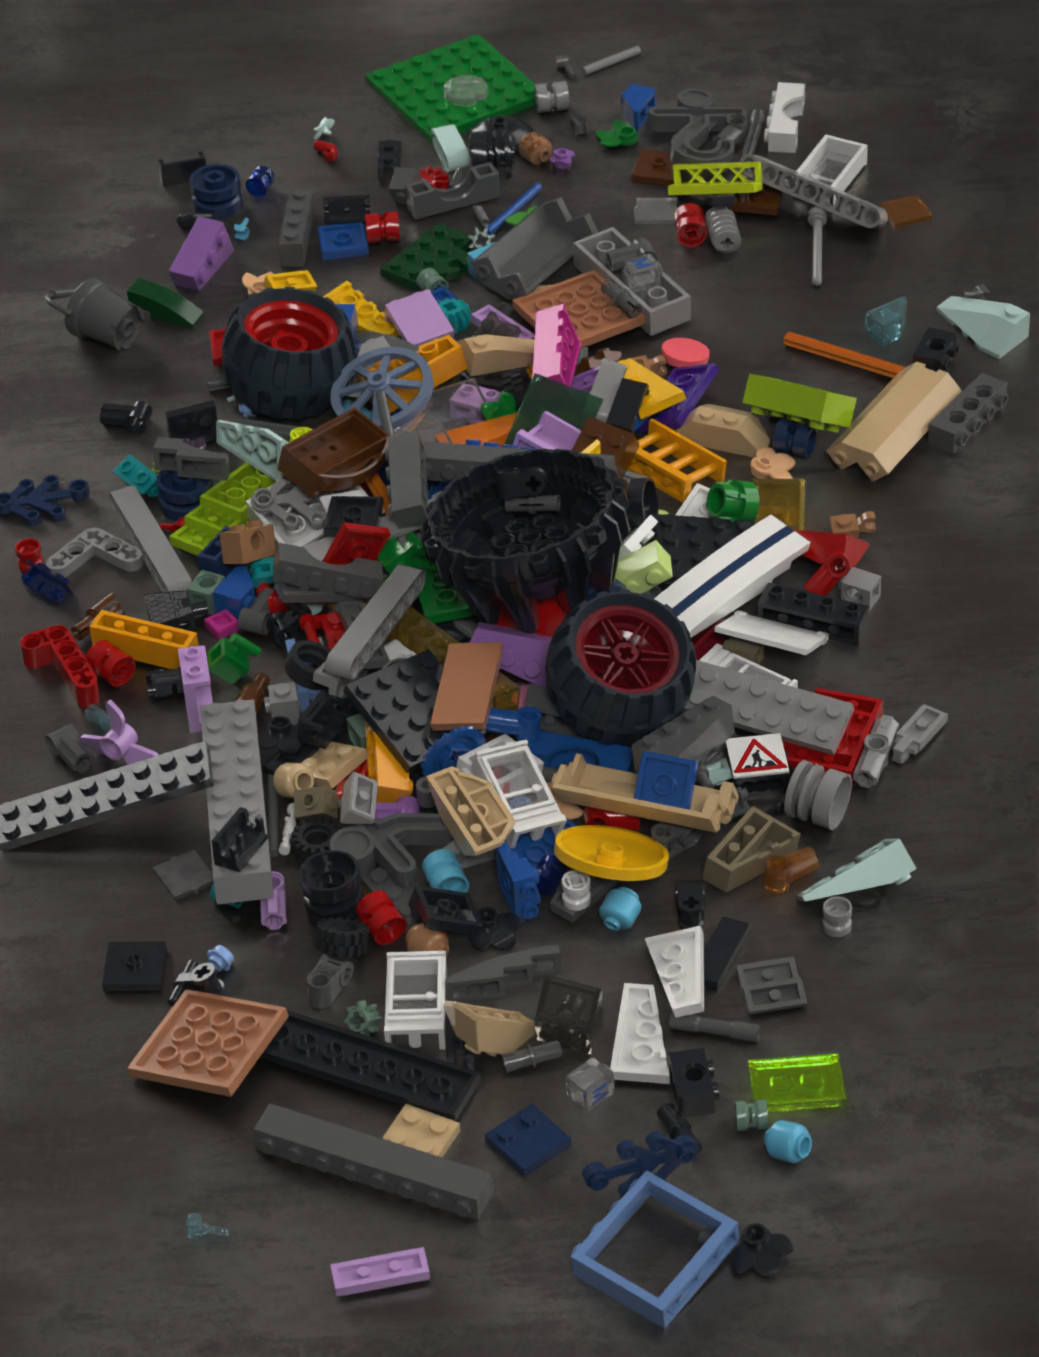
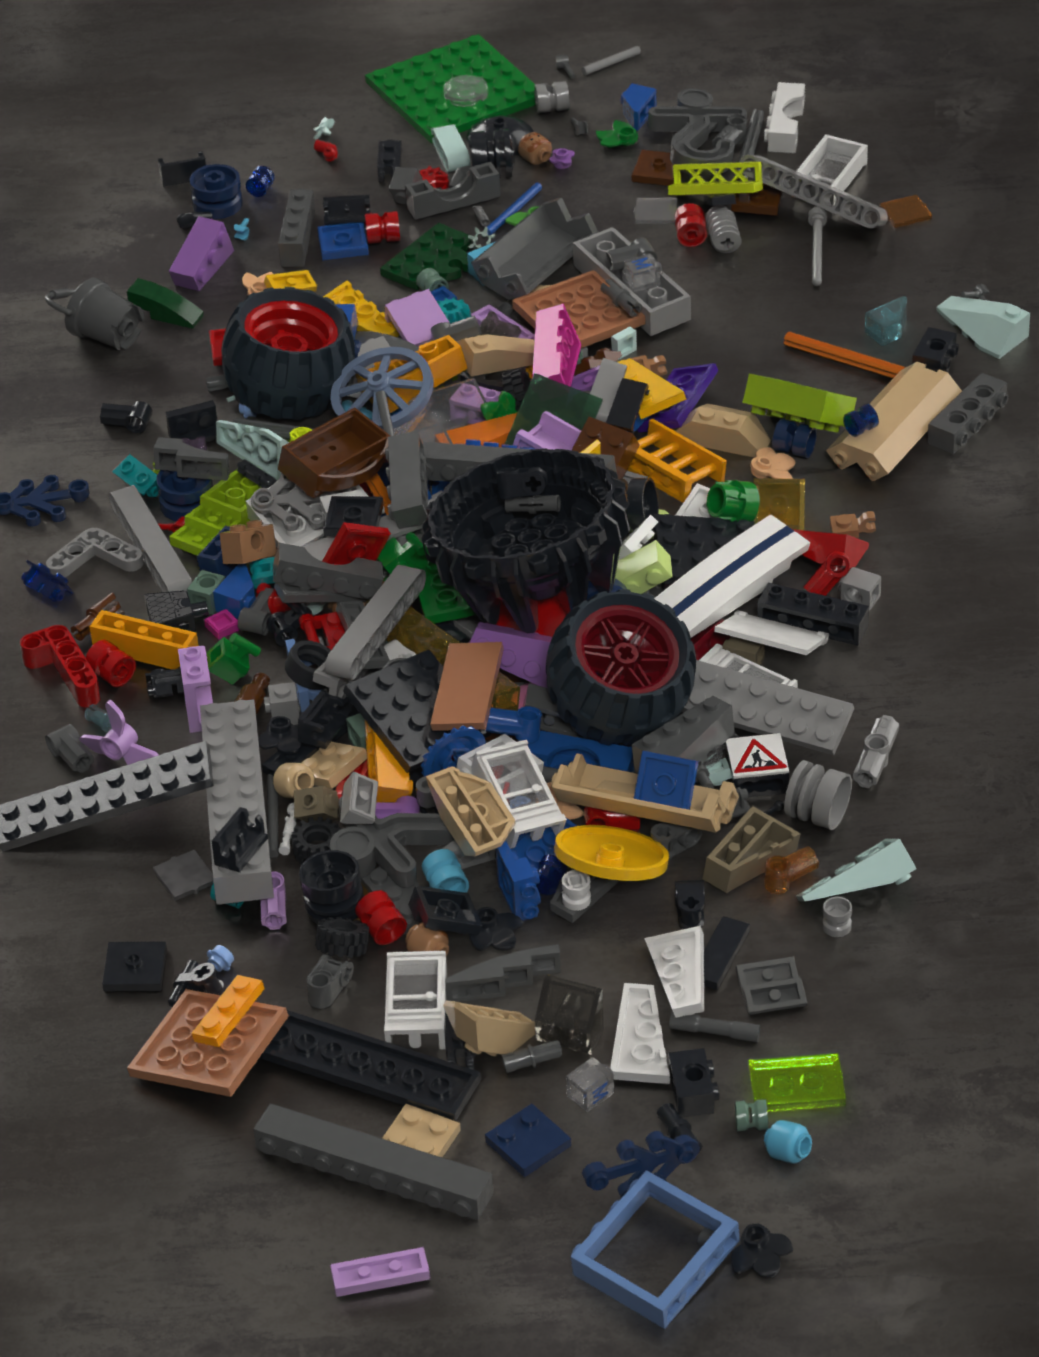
red wheel [15,538,44,574] -> none
clear light blue hand [185,1213,229,1238] -> none
sand green gear [343,1000,383,1036] -> none
medium azure head [599,887,641,931] -> none
coral tile [661,338,710,368] -> none
red wedge [782,688,883,786] -> none
light grey hinge [892,704,948,764] -> none
none -> light orange plate [191,975,265,1047]
none -> black axle [237,459,276,488]
none -> dark grey piece [430,316,482,341]
none -> light aqua plate [611,327,637,360]
none -> clear blue wheel [843,404,879,437]

